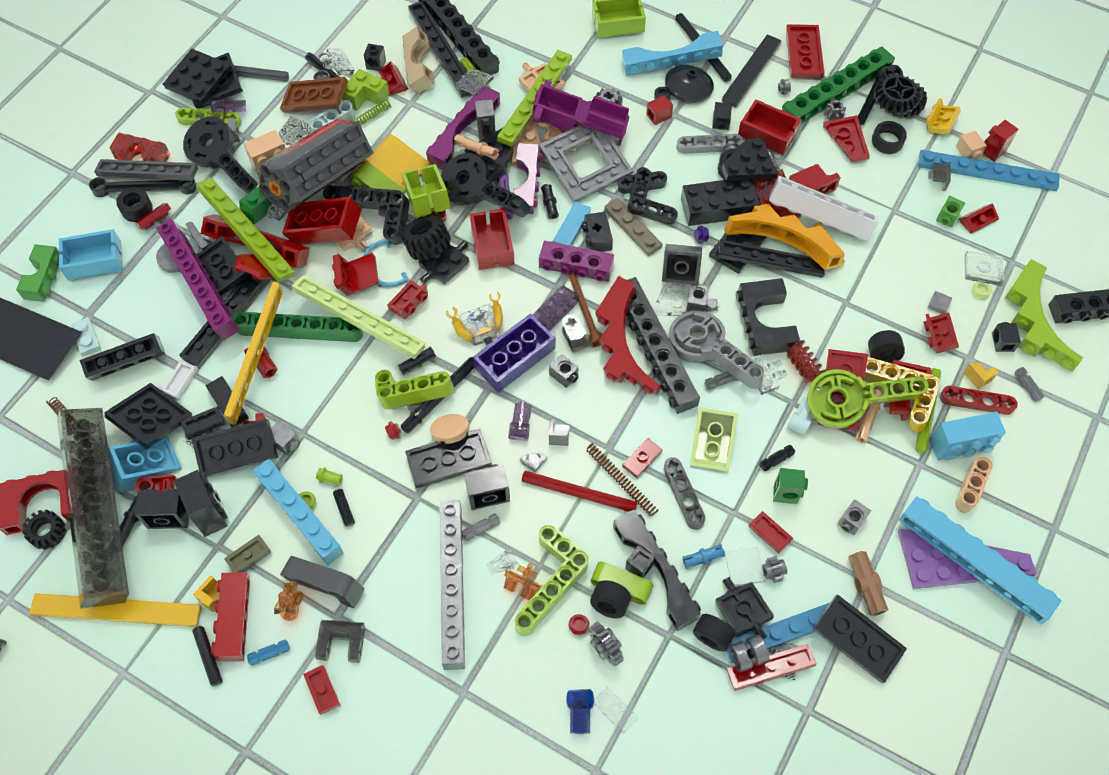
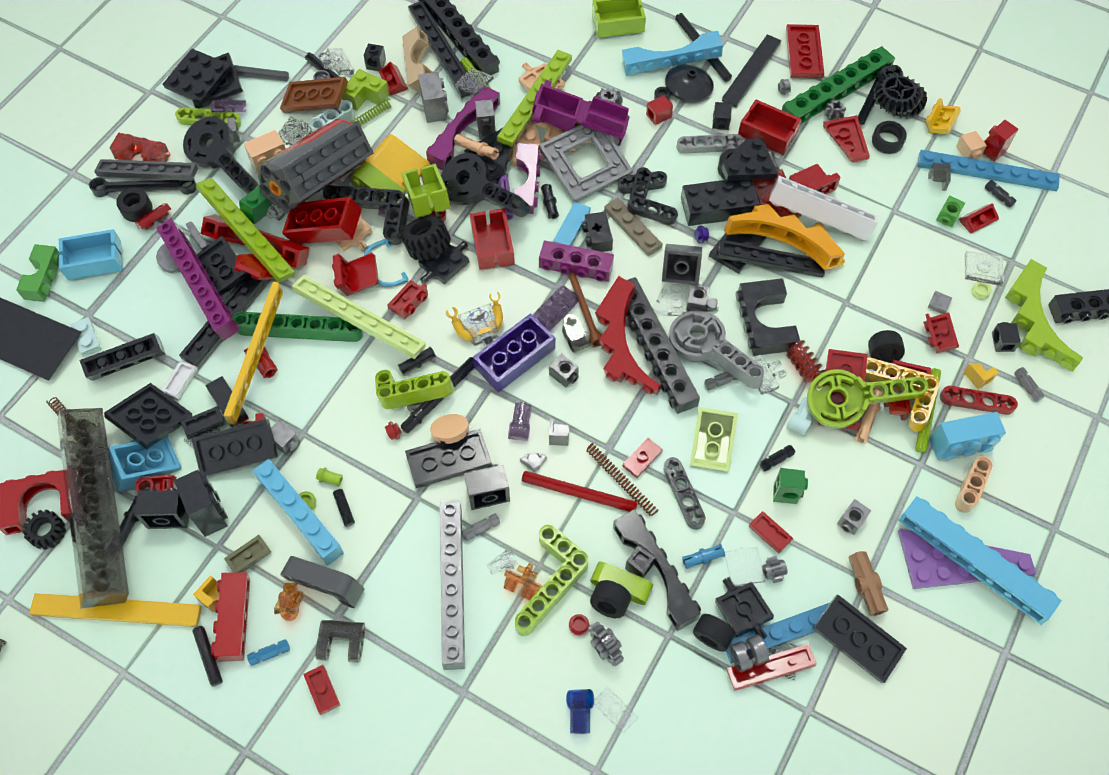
none -> flat silver brick [418,72,449,123]
none -> black axle [985,180,1017,208]

